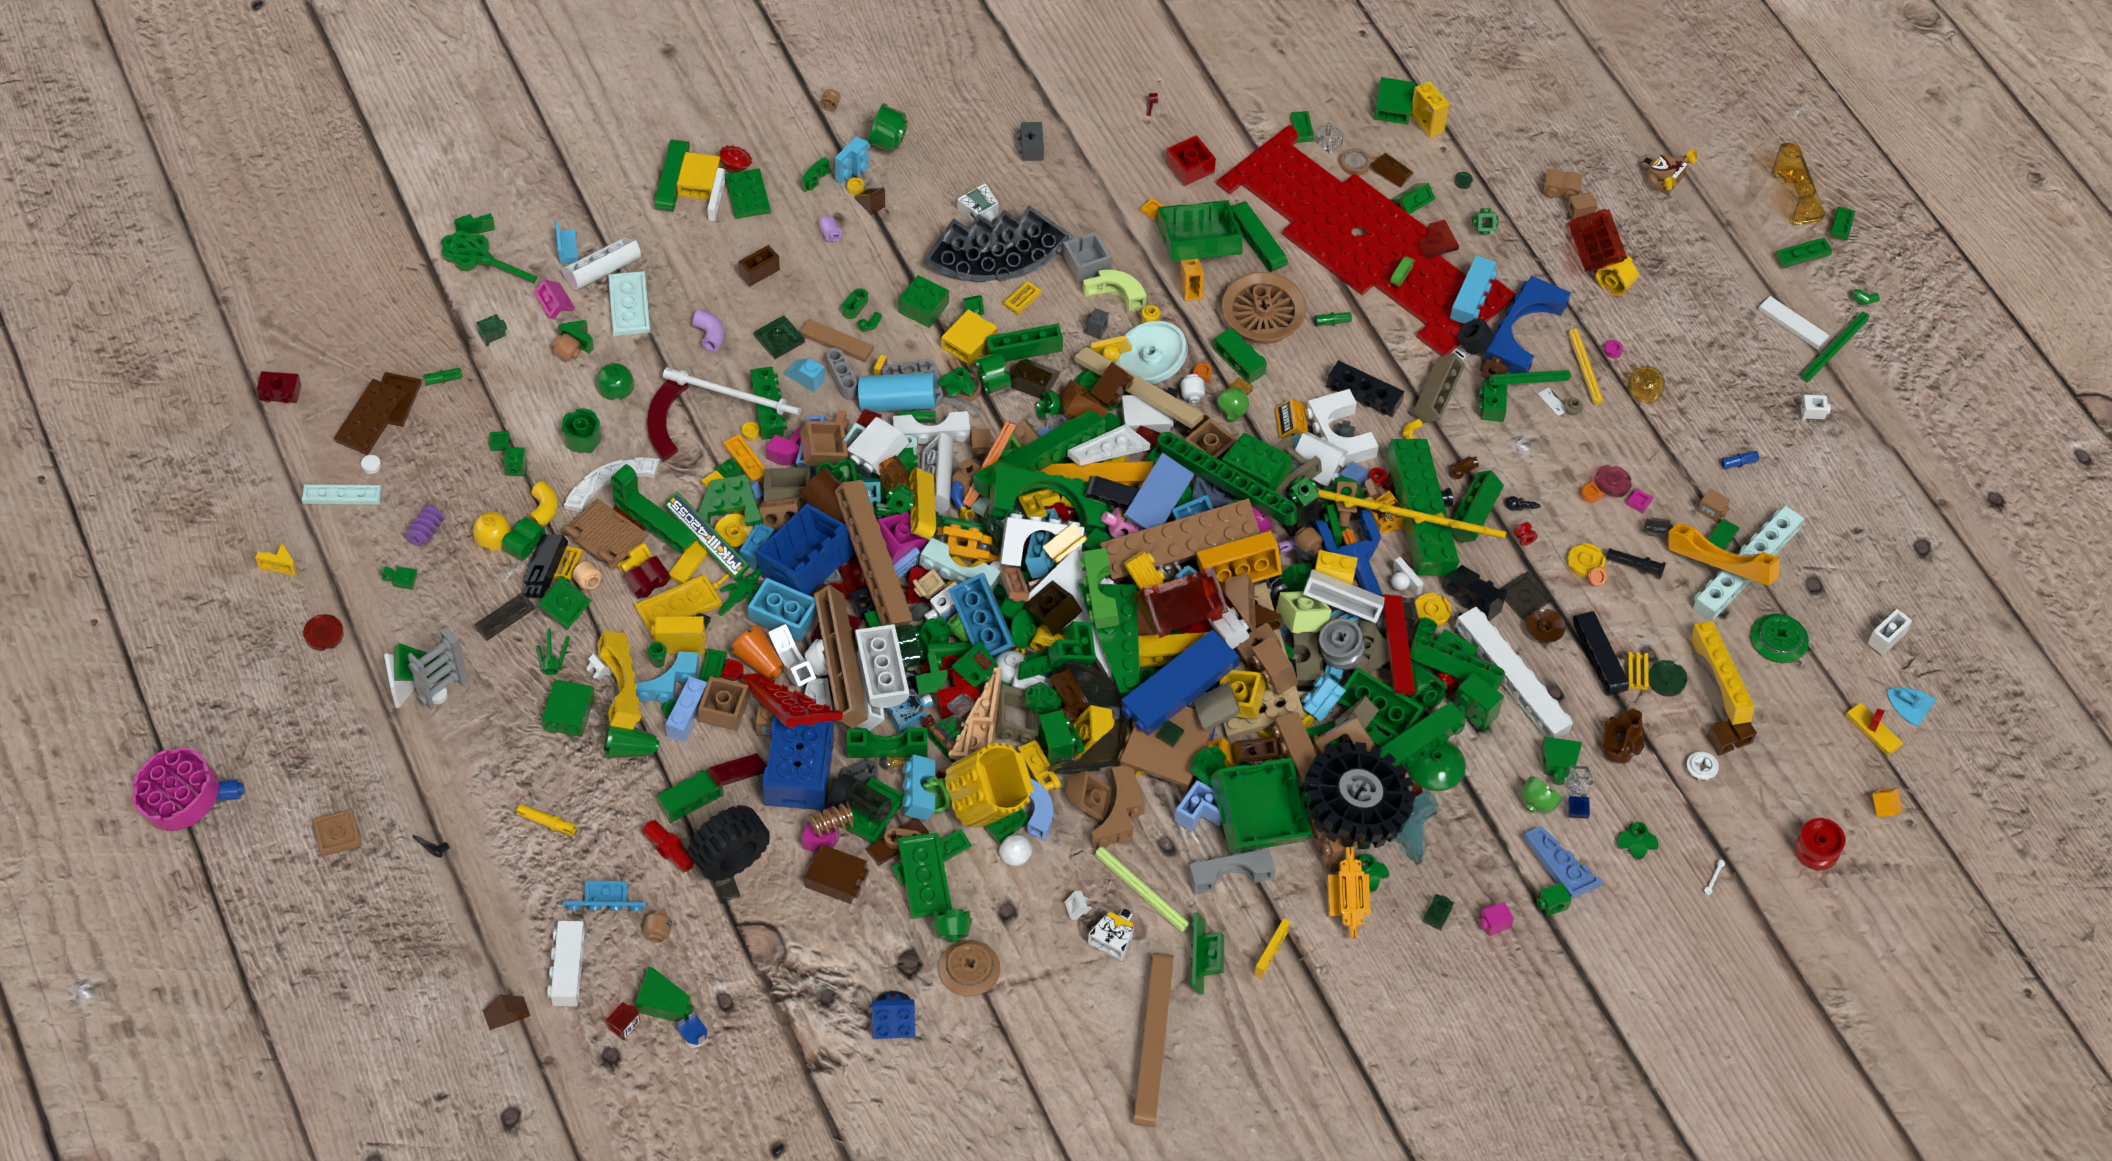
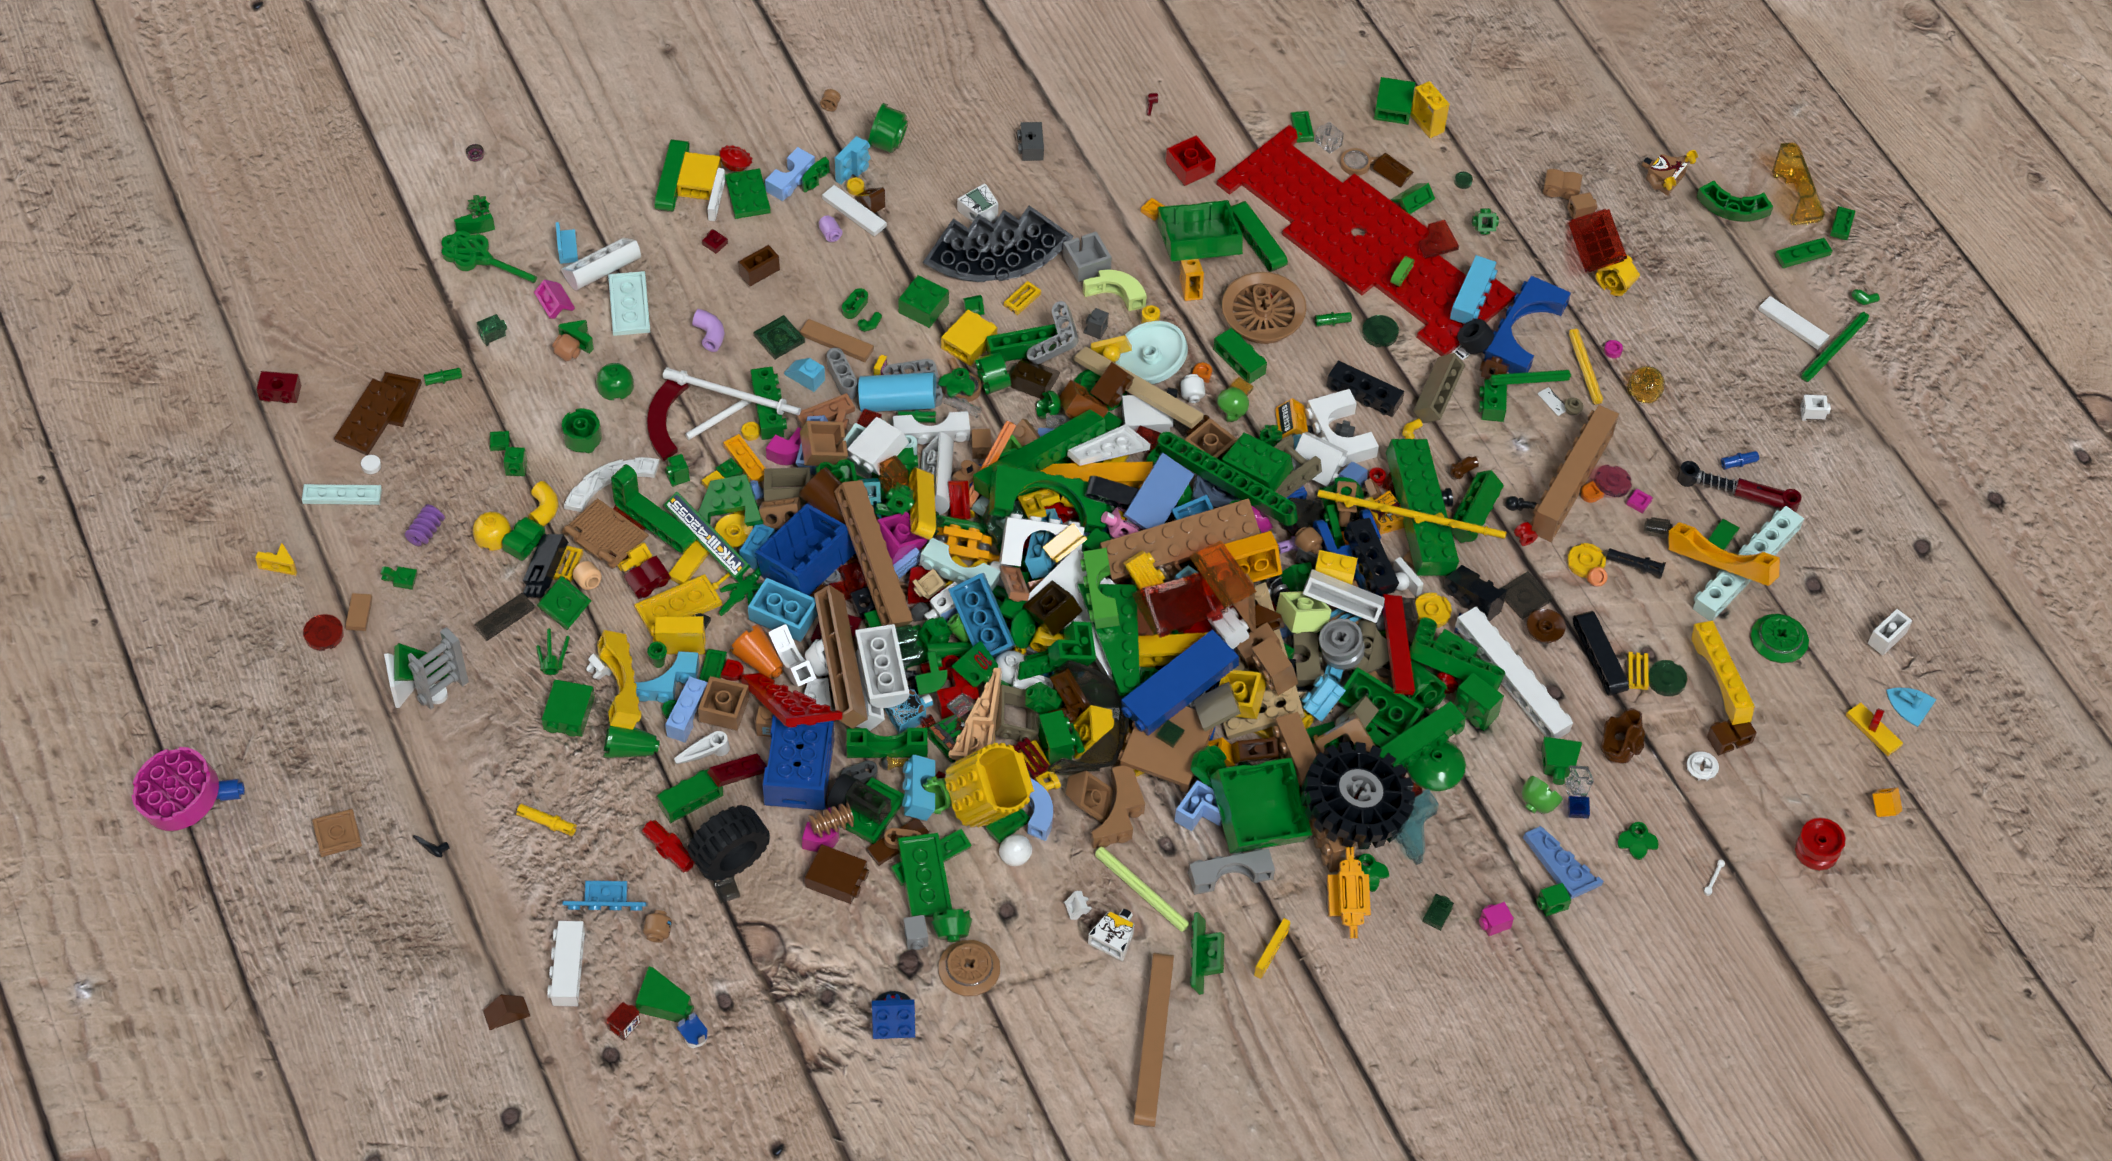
green brick [1289,477,1320,509] -> none
medium nougat brick [1697,488,1730,522] -> none
none -> medium nougat tile [346,593,373,631]
none -> clear smoke tile [466,144,485,162]
none -> green gear [467,195,490,217]
none -> green brick [665,453,690,487]
none -> white piece [674,731,730,764]
none -> white bar [685,399,751,440]
none -> dark red tile [702,229,728,254]
none -> light blue arch [765,147,815,201]
none -> nougat plate [796,393,855,427]
none -> white tile [822,185,887,237]
none -> light grey brick [904,915,928,950]
none -> red tile [948,480,971,519]
none -> dark red tile [1013,737,1050,779]
none -> light grey beam [1027,301,1079,364]
none -> clear orange piece [1190,541,1257,609]
none -> green gear [1259,425,1283,447]
none -> black brick [1344,518,1399,596]
none -> clear green tile [1362,315,1399,347]
none -> medium nougat brick [1530,405,1619,543]
none -> piece [1677,461,1802,512]
none -> green brick [1696,181,1773,222]

